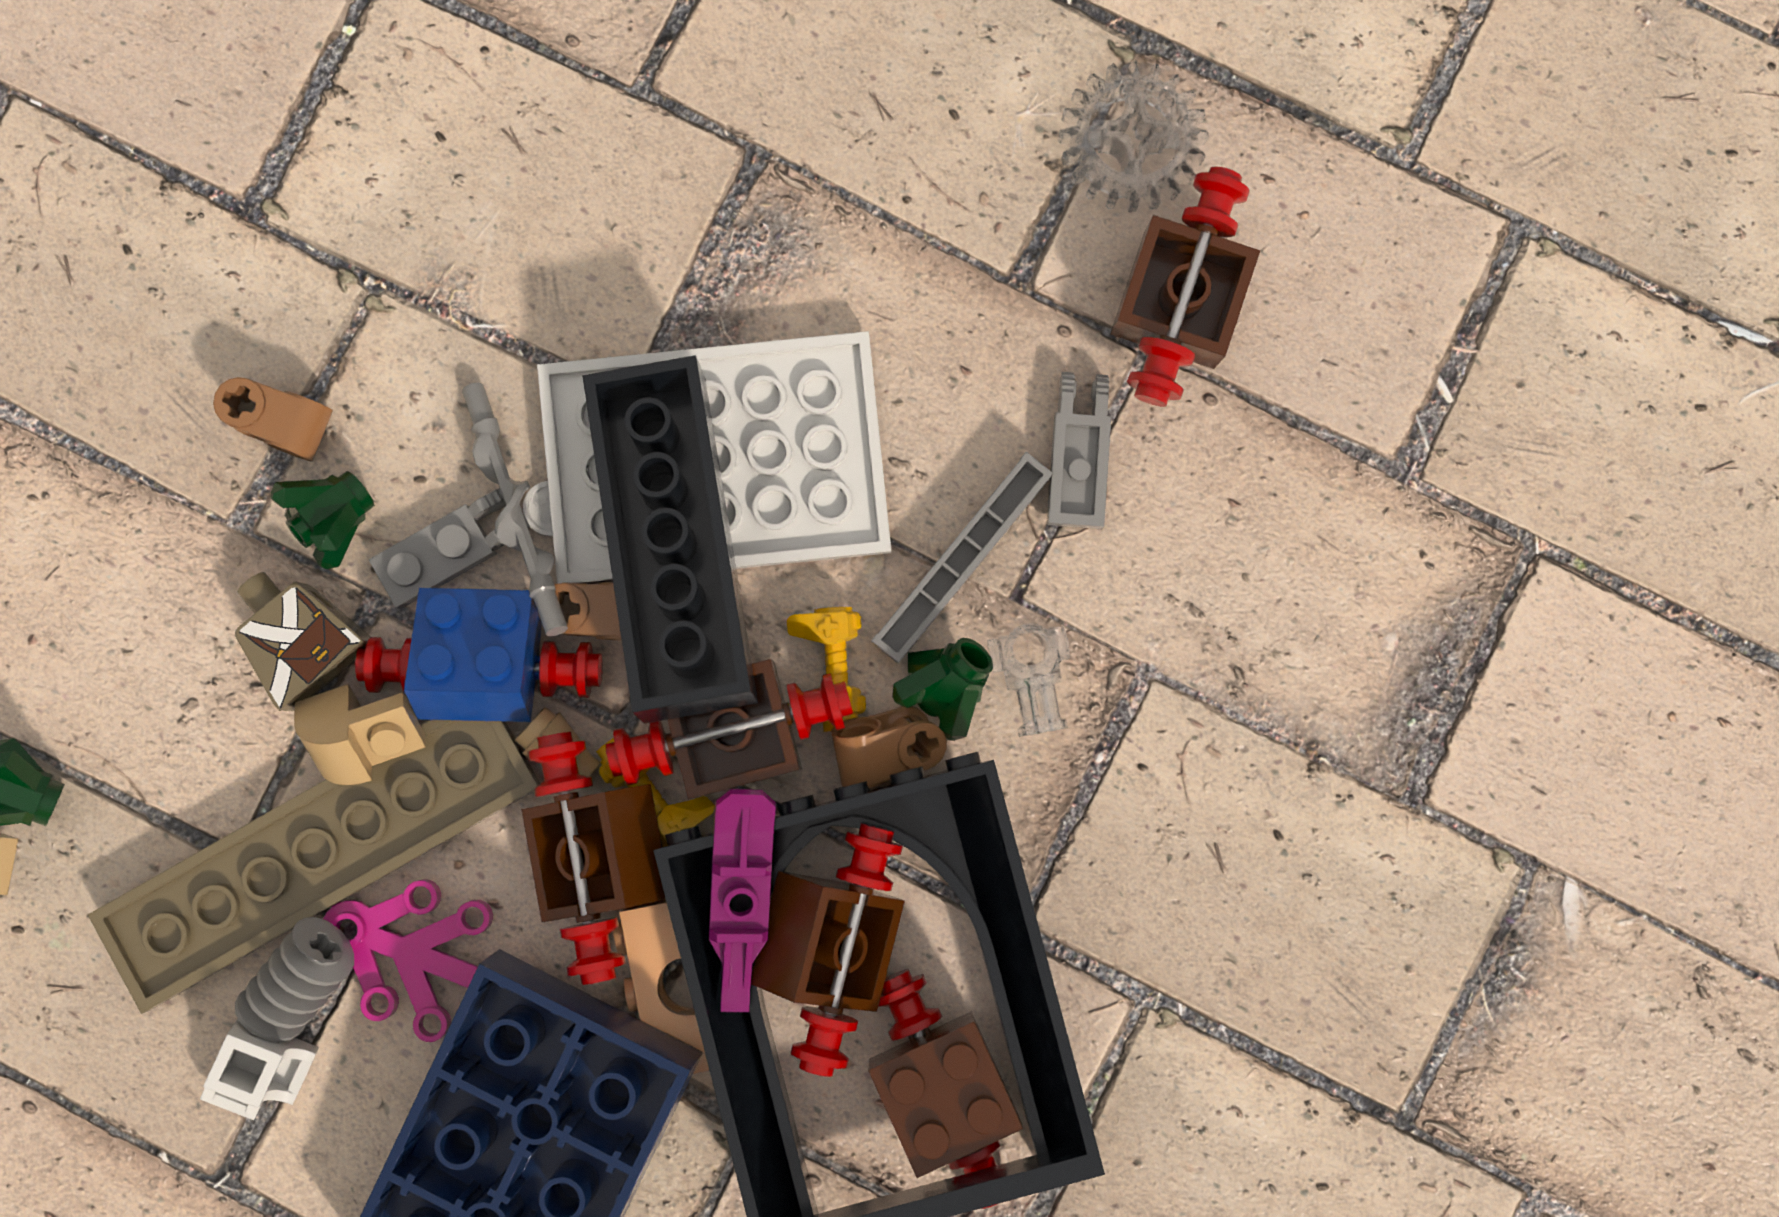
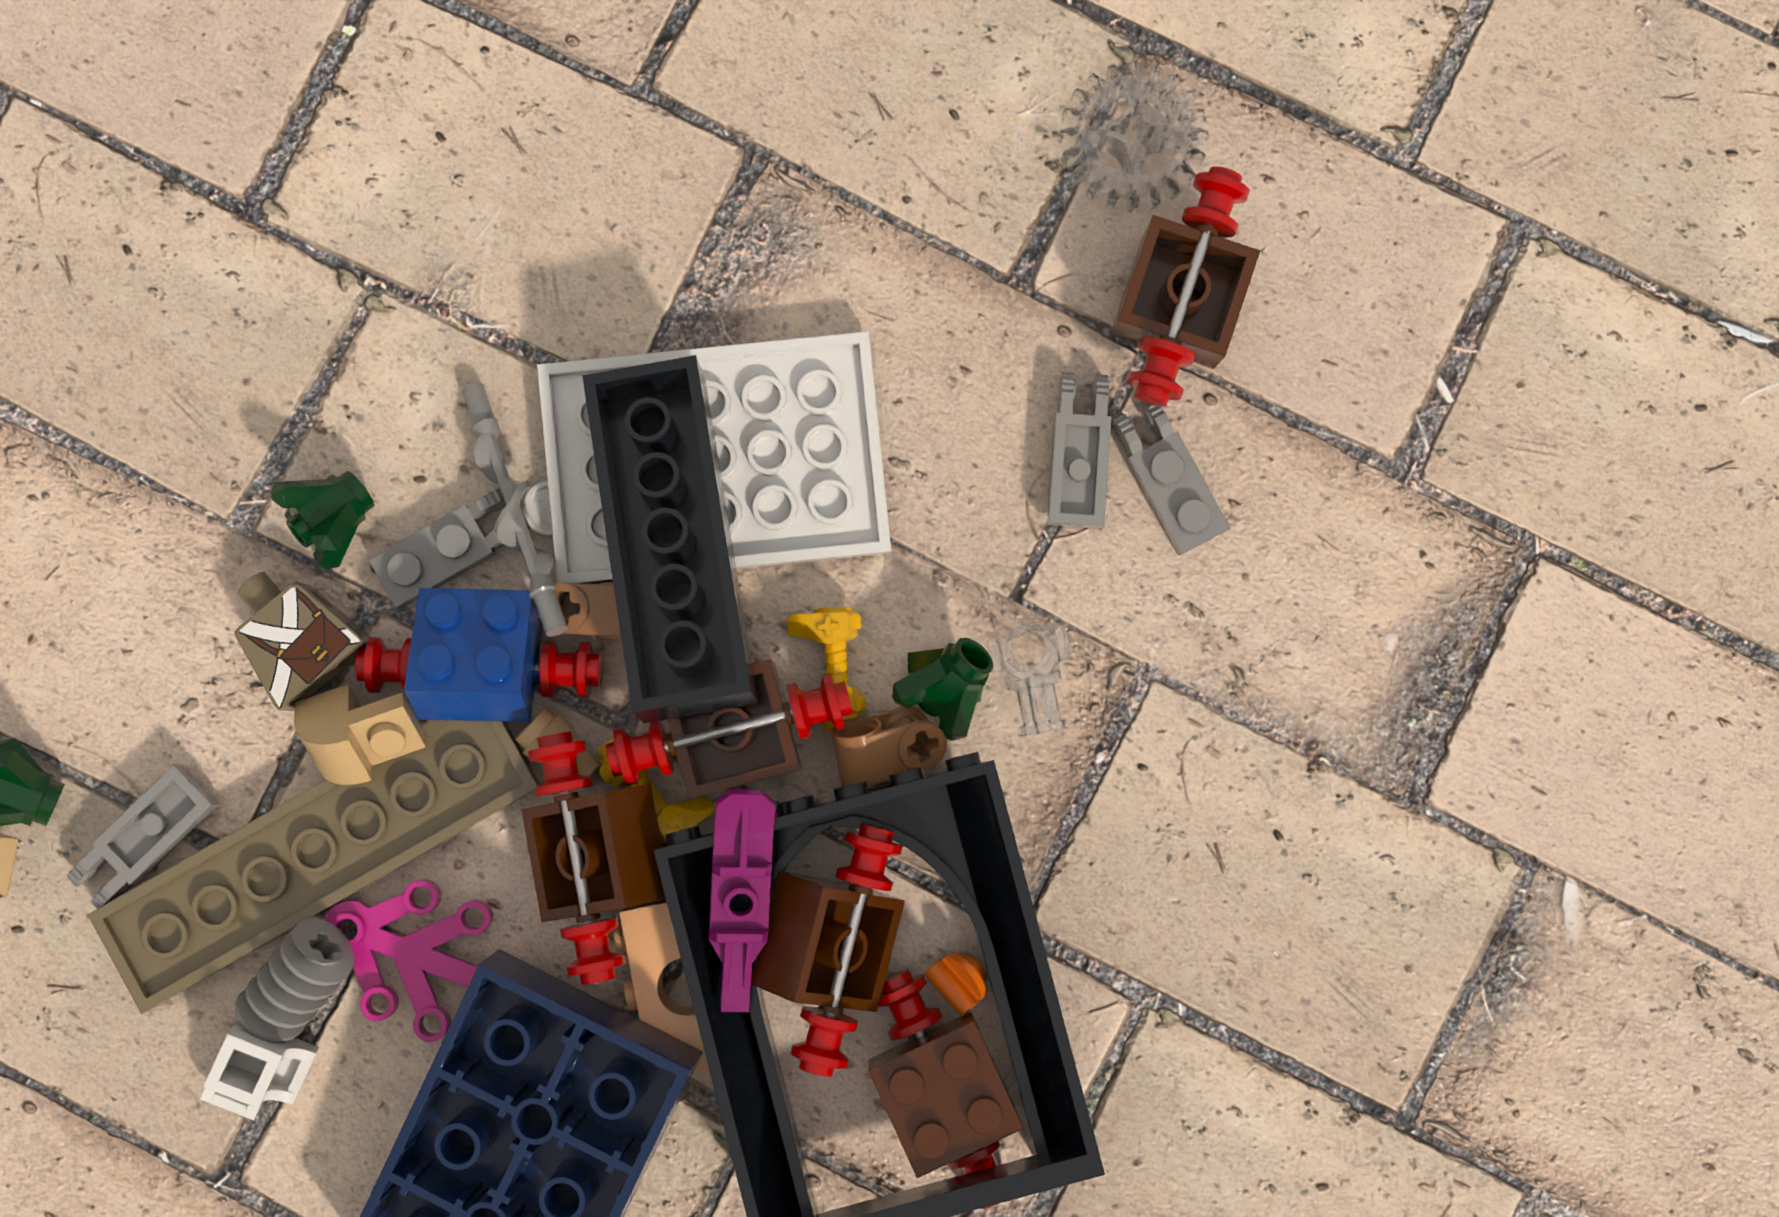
medium nougat piece [213,377,333,462] -> none
light grey piece [871,452,1053,664] -> none
none -> light grey hinge [66,764,219,909]
none -> orange plate [924,951,987,1017]
none -> light grey hinge [1111,401,1230,556]

